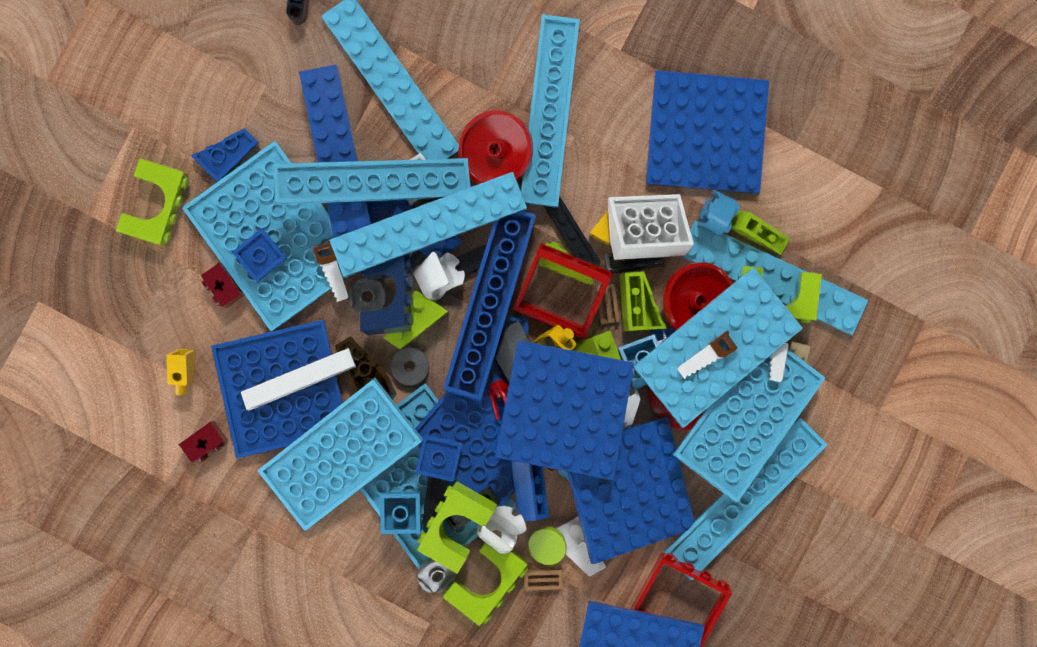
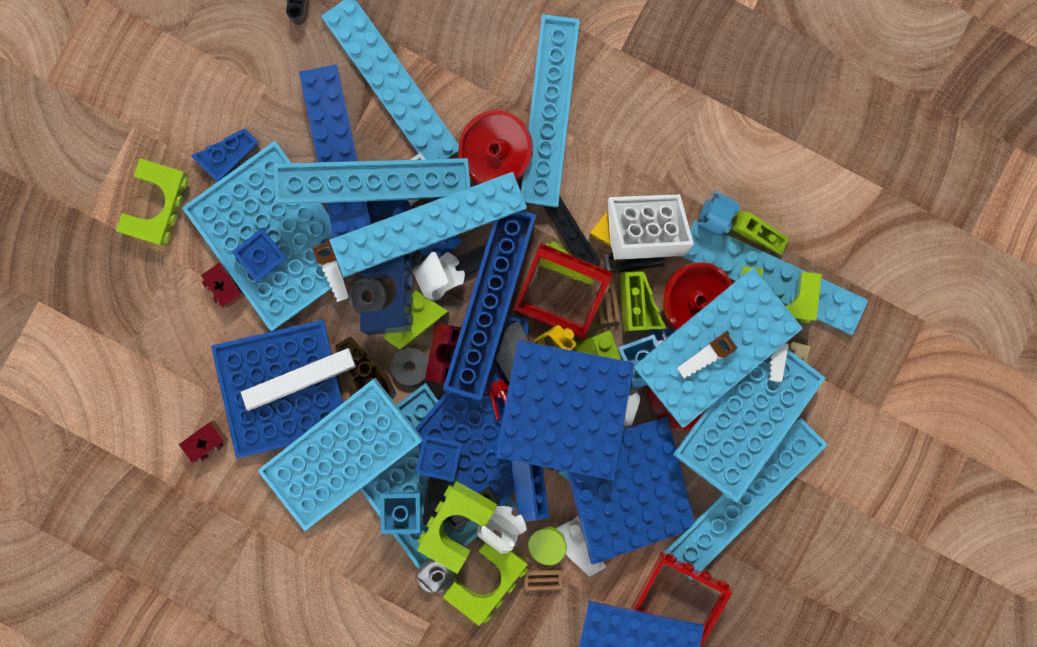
yellow torso [166,349,195,395] -> none
blue plate [646,70,769,194] -> none
none -> dark red arch [425,323,462,383]

